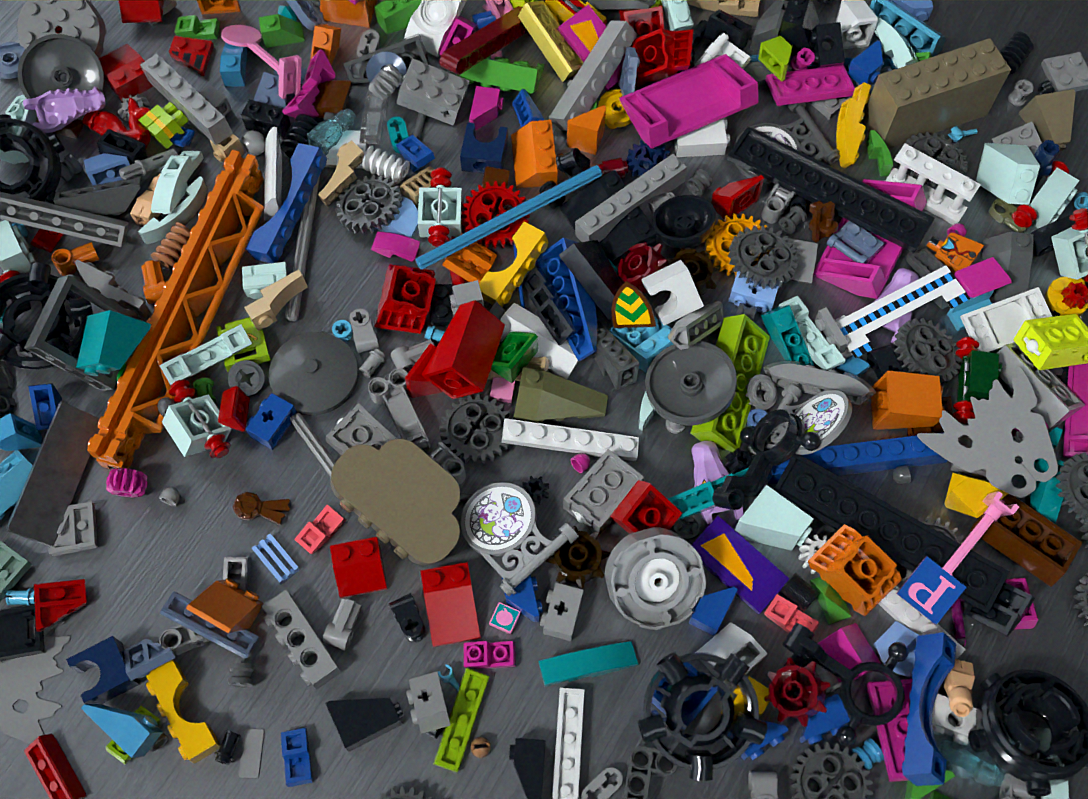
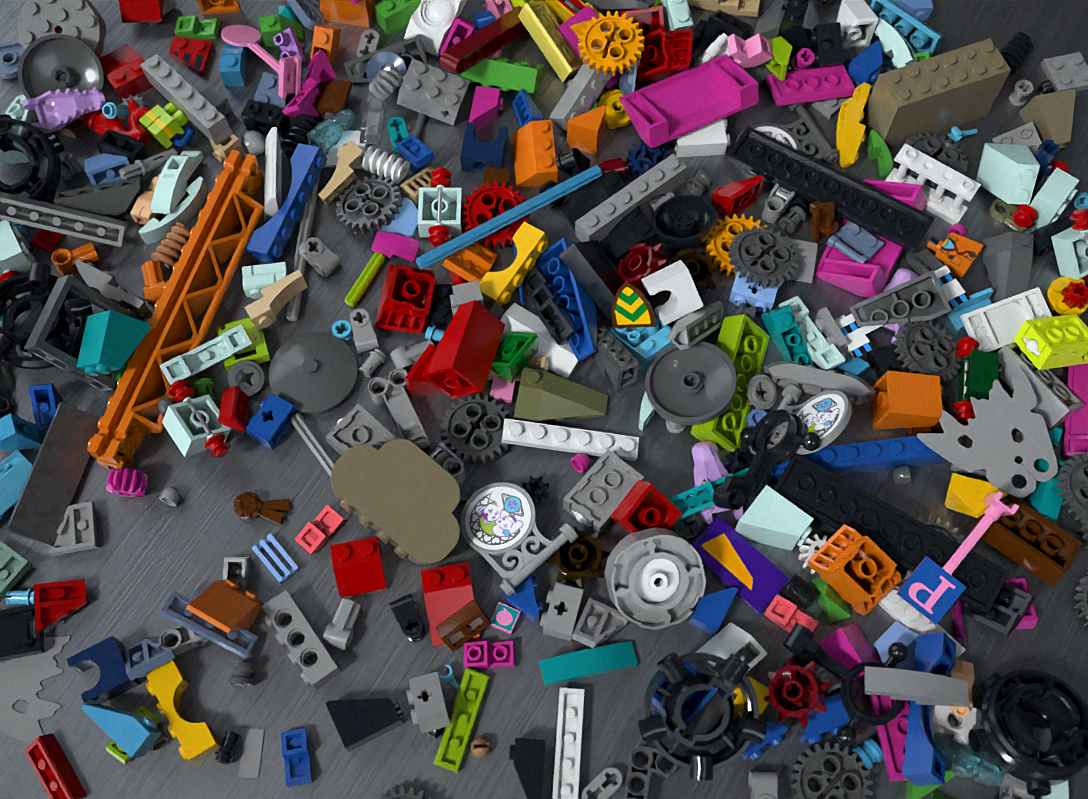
dark pink slope [954,257,1012,298] -> none
none -> medium azure pin [102,102,129,119]
none -> medium lavender hips [273,27,306,63]
none -> light grey piece [299,237,341,278]
none -> lime axle [344,252,385,307]
none -> reddish brown slope [436,600,492,652]
none -> light grey wing [571,598,630,649]
none -> light orange gear [578,11,645,76]
none -> bright pink brick [727,33,773,68]
none -> dark grey wedge [849,270,952,327]
none -> light grey slope [864,666,969,707]

